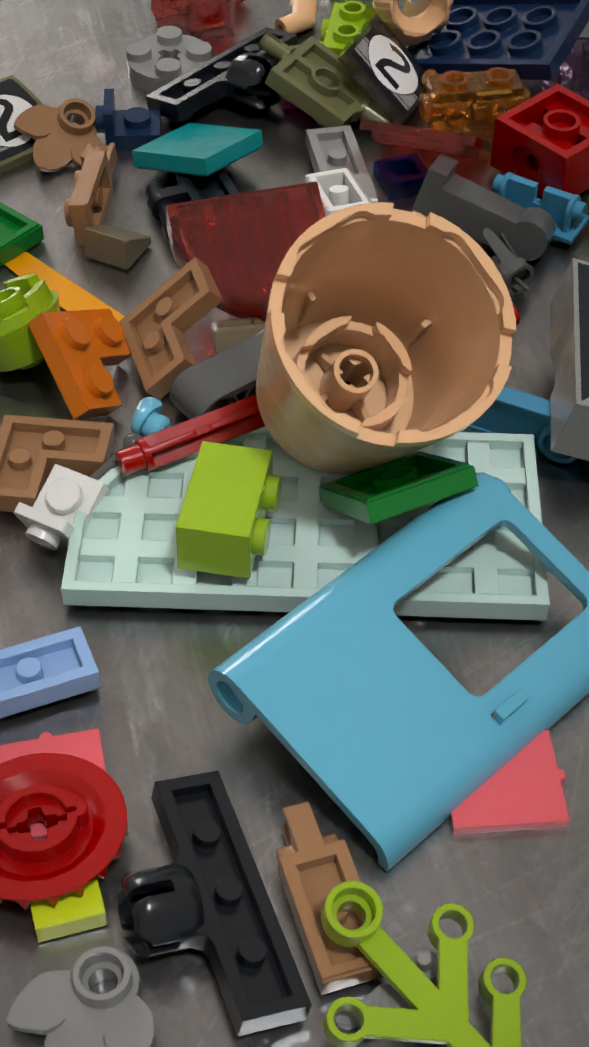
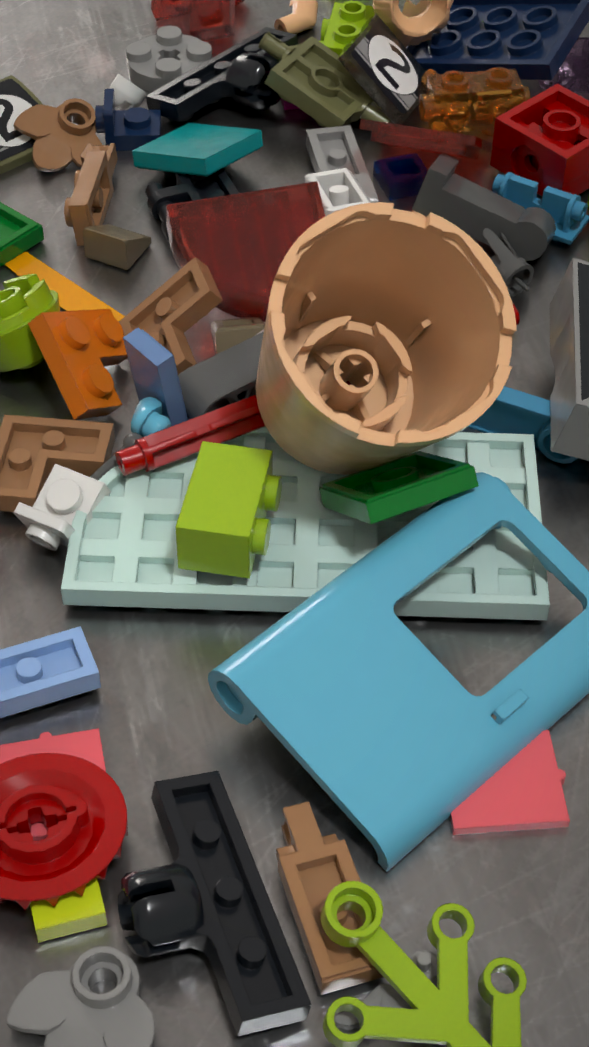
none -> white hinge [109,74,147,110]
none -> medium blue tile [123,327,188,426]

